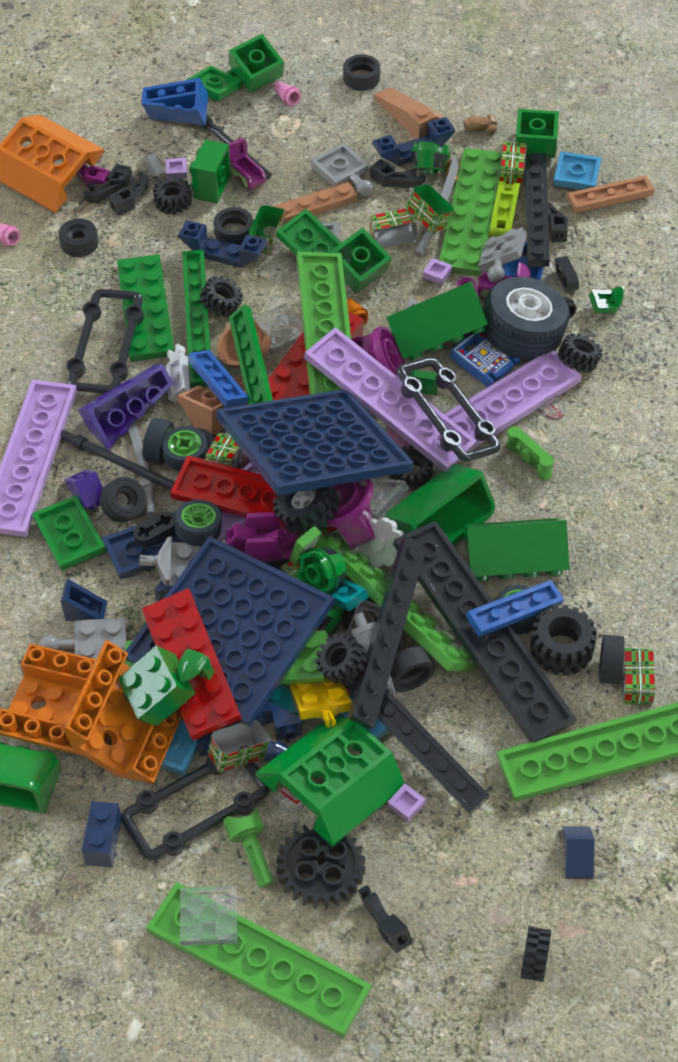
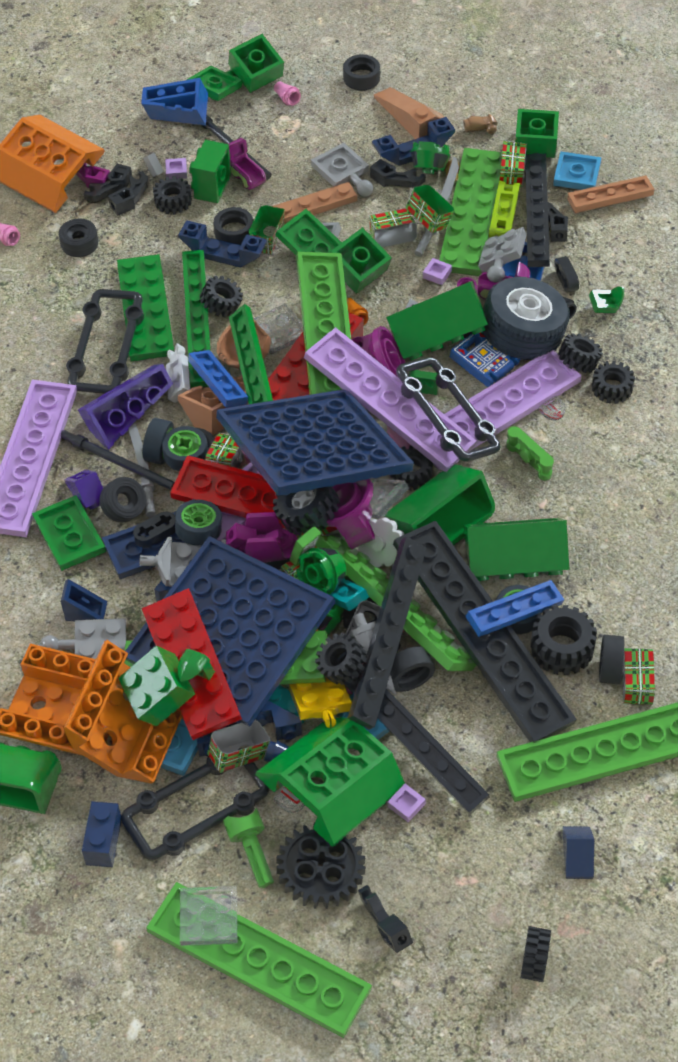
none -> black tyre [592,361,635,404]

